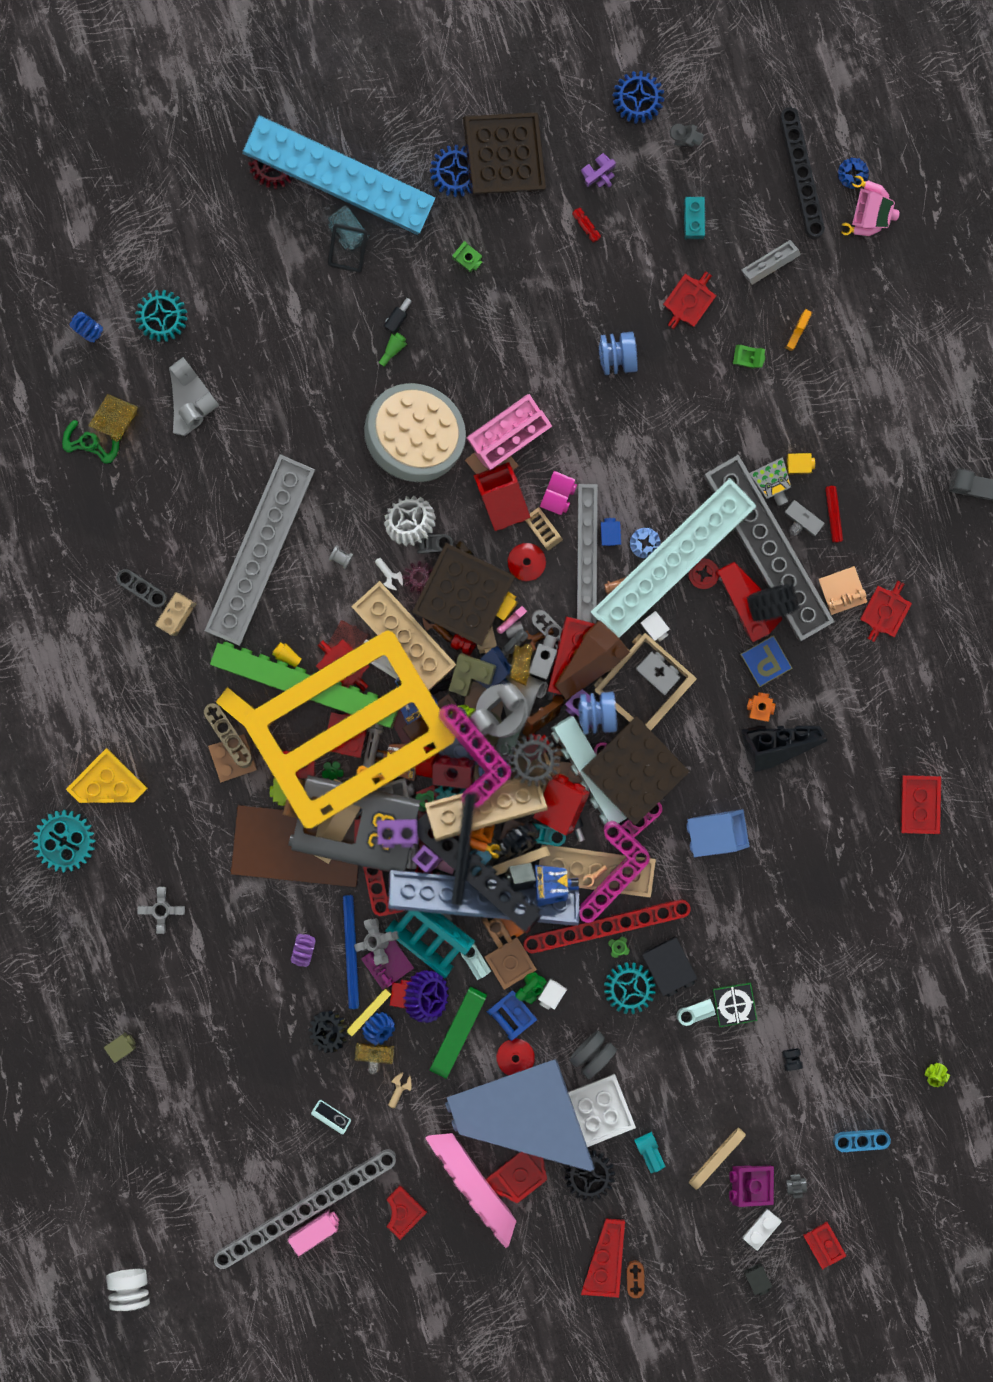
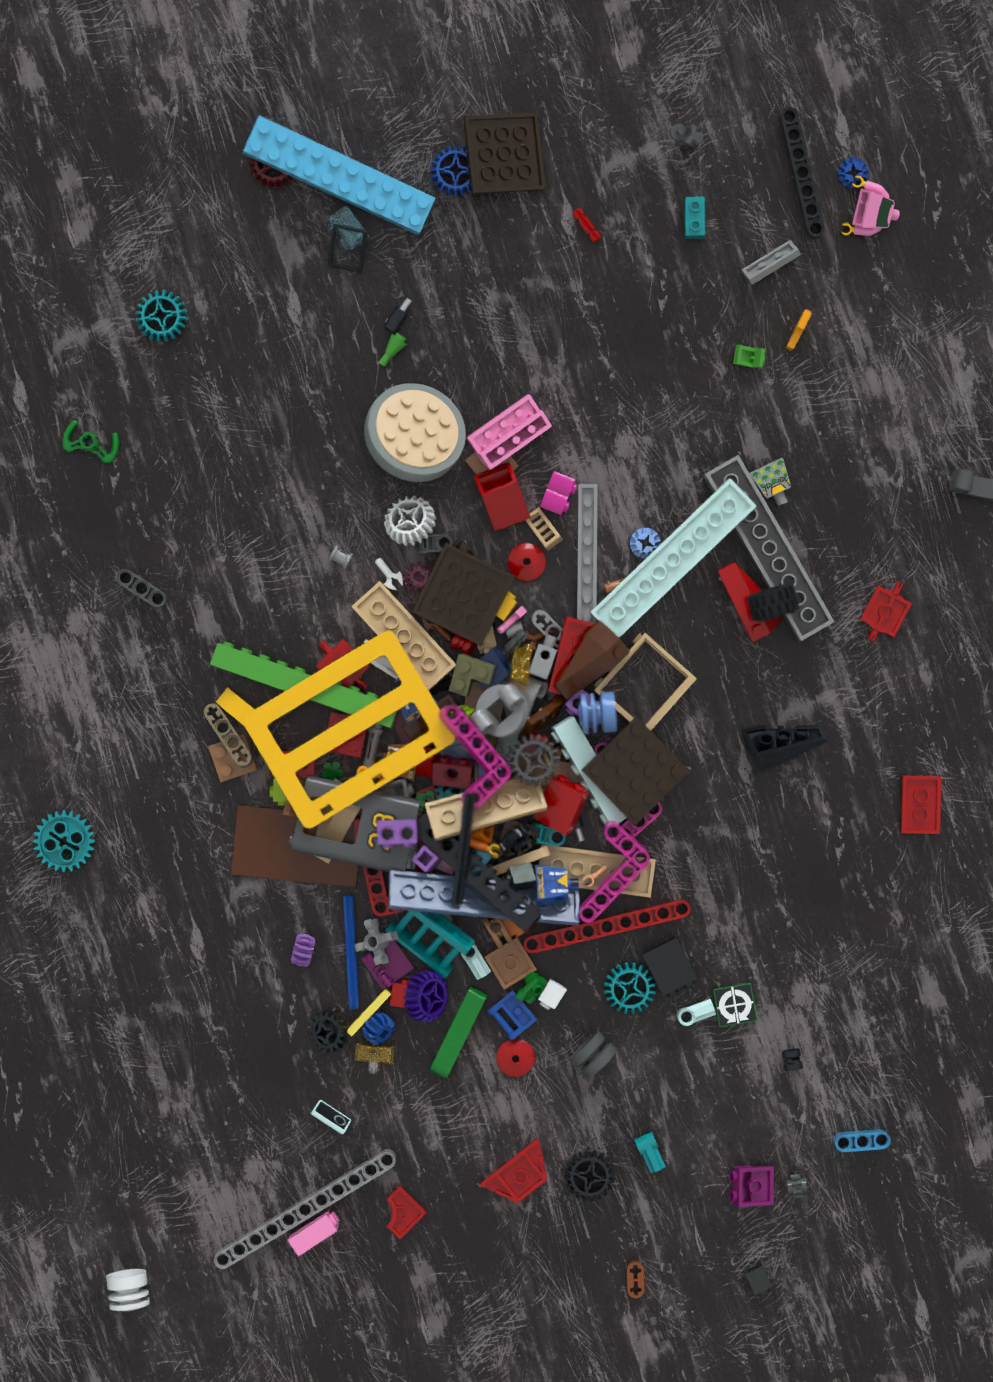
yellow plate [66,748,148,803] -> none
blue gear [69,312,103,342] -> none
clear yellow hinge [88,394,138,442] -> none
olive brick [104,1032,136,1063] -> none
light grey pin [138,887,185,934] -> none
tan window [156,592,196,636] -> none
light grey panel [169,357,219,436] -> none
light grey plate [204,454,315,646] -> none
yellow cone [272,642,302,667] -> none
clear red piece [328,620,369,650] -> none
tan bar [388,1072,412,1108] -> none
bright pink brick [426,1133,516,1248] -> none
sand blue slope [445,1059,595,1171] -> none
bright green brick [452,241,483,273] -> none
white plate [568,1073,636,1147] -> none
medium lavender hips [581,153,616,188] -> none
red wing [581,1218,625,1298] -> none
medium blue wheel [599,332,638,375] -> none
blue brick [600,518,621,546] -> none
bright green plate [608,937,630,958] -> none
blue gear [613,71,664,124] -> none
light grey brick [636,652,680,695] -> none
white brick [640,611,669,642] -> none
red plate [663,271,716,329] -> none
medium blue slope [687,809,750,857] -> none
red gear [688,558,719,589] -> none
tan beam [689,1128,746,1190] -> none
blue piece [740,635,793,687] -> none
white plate [742,1208,782,1251] -> none
orange brick [747,692,775,722] -> none
light grey piece [784,500,825,537] -> none
yellow brick [787,453,815,474] -> none
red plate [803,1222,846,1270] -> none
light nougat hinge [818,566,867,615] -> none
red axle [826,486,843,543] -> none
lime gear [924,1063,950,1087] -> none

